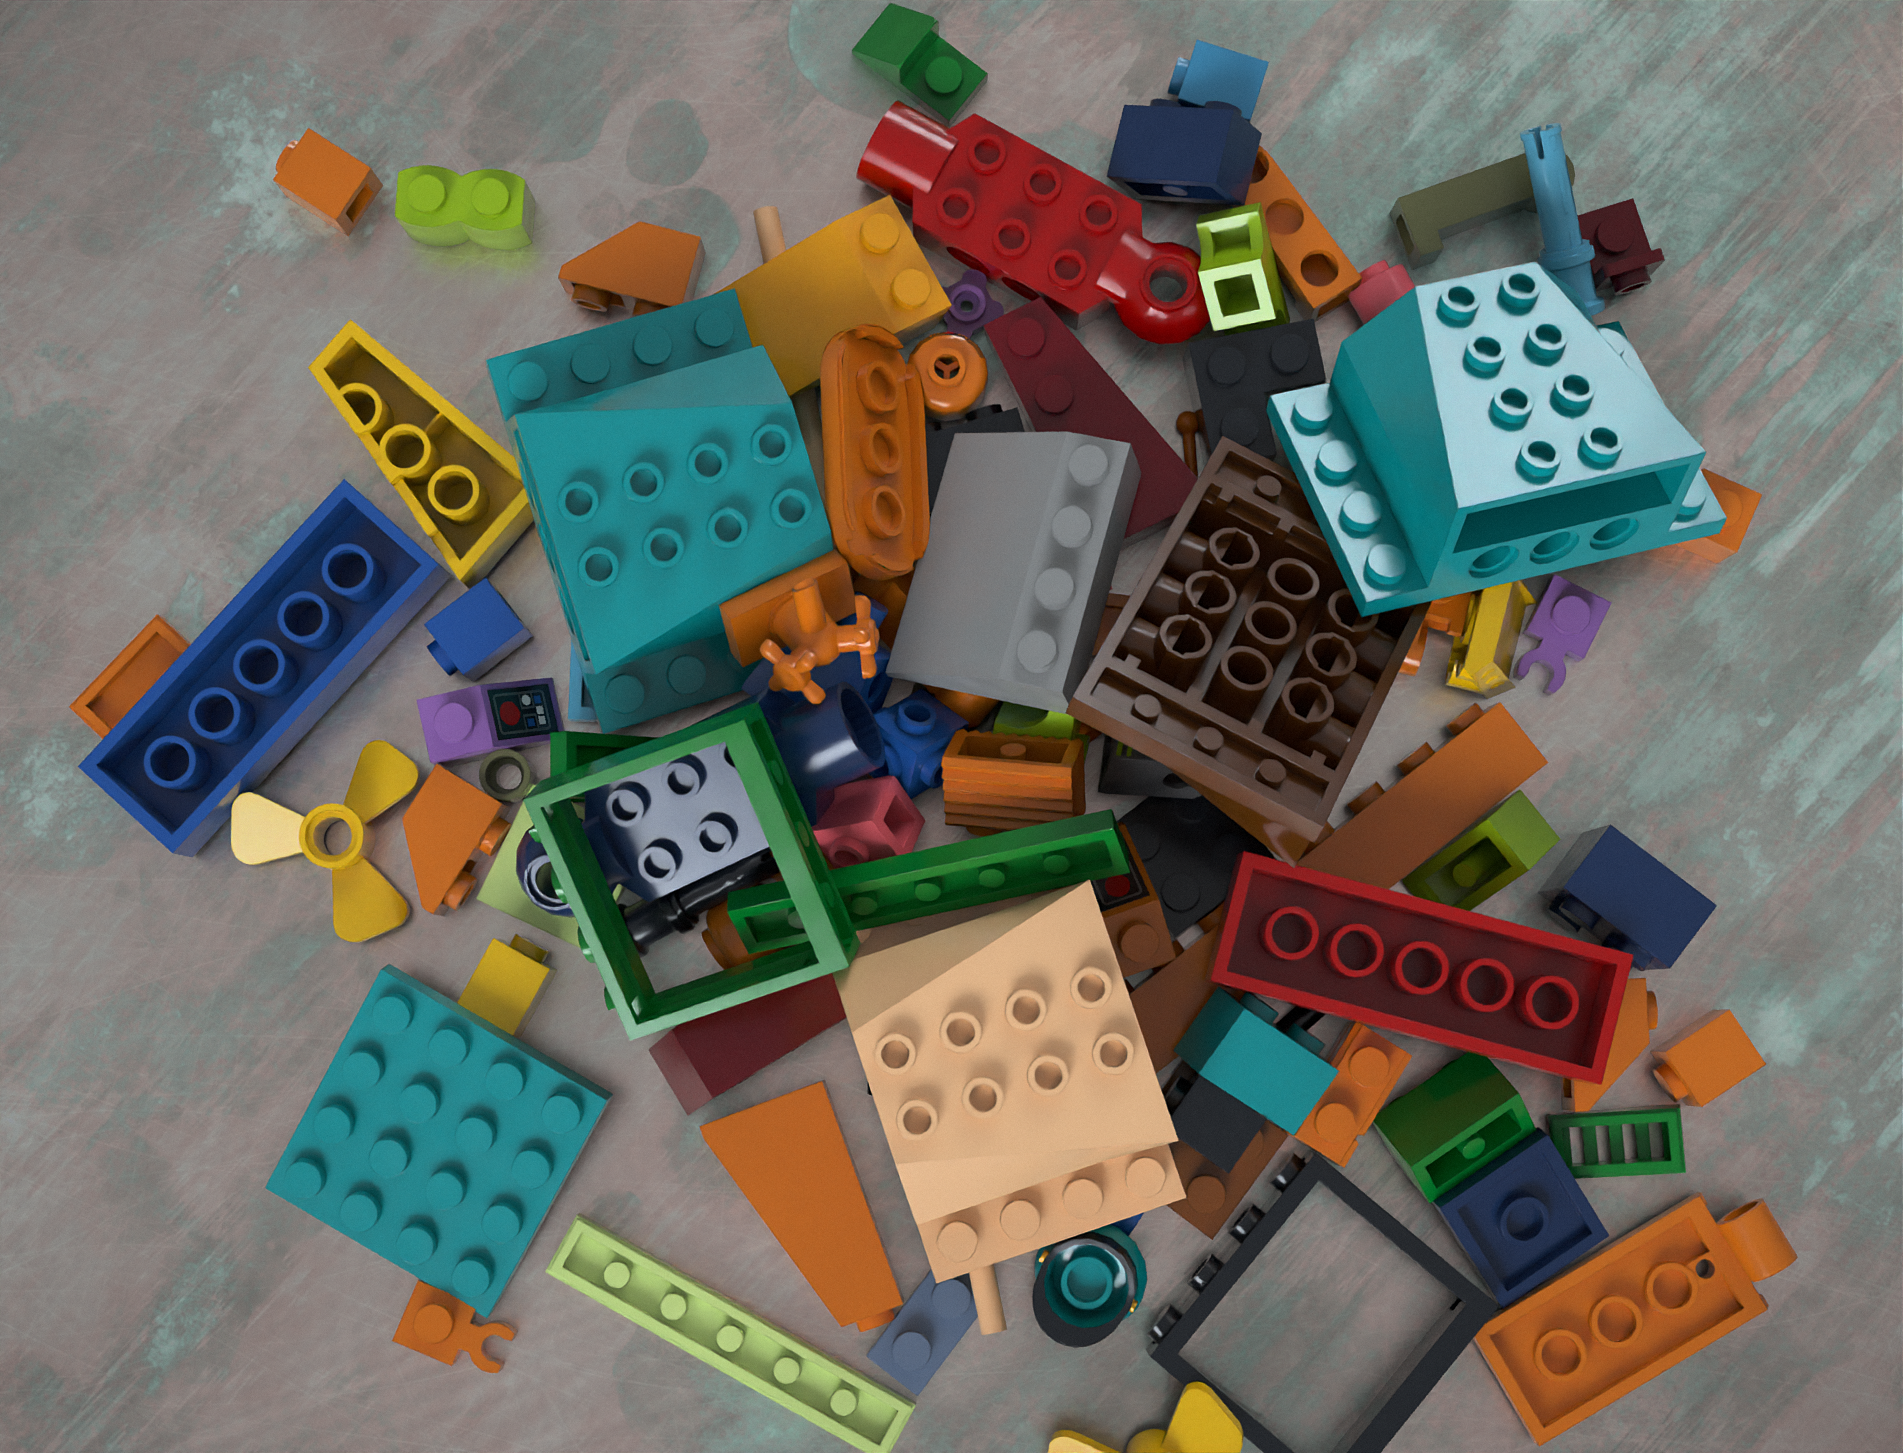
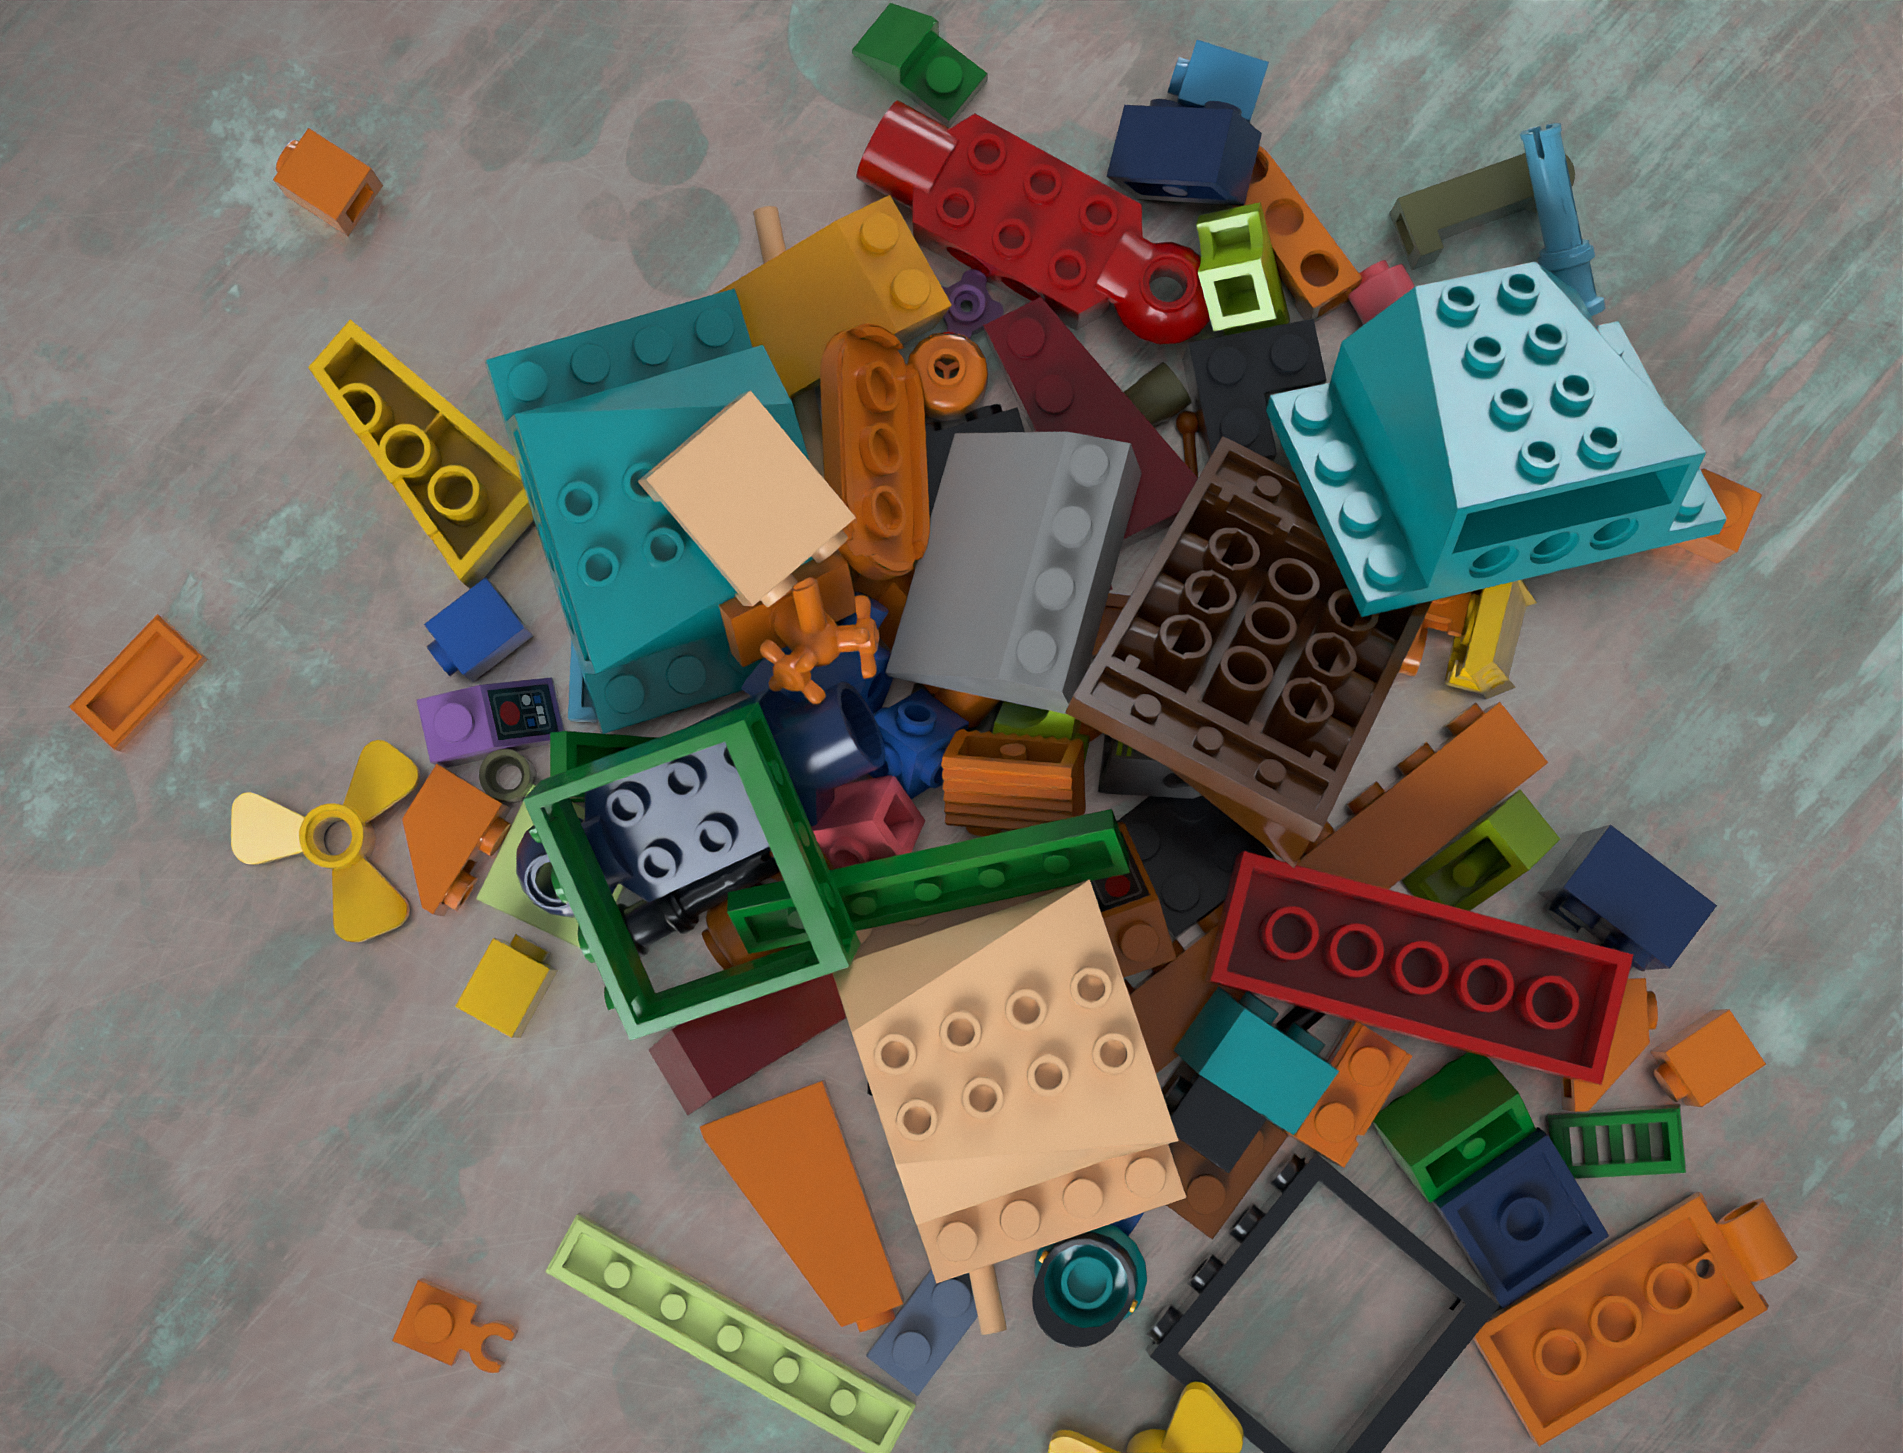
blue brick [78,479,452,857] -> none
teal plate [265,964,613,1318] -> none
lime brick [395,165,536,250] -> none
orange slope [558,221,706,317] -> none
medium lavender plate [1513,574,1612,695] -> none
dark red bracket [1577,198,1665,295] -> none
none -> light nougat panel [638,390,856,607]
none -> olive hose [1124,362,1192,428]

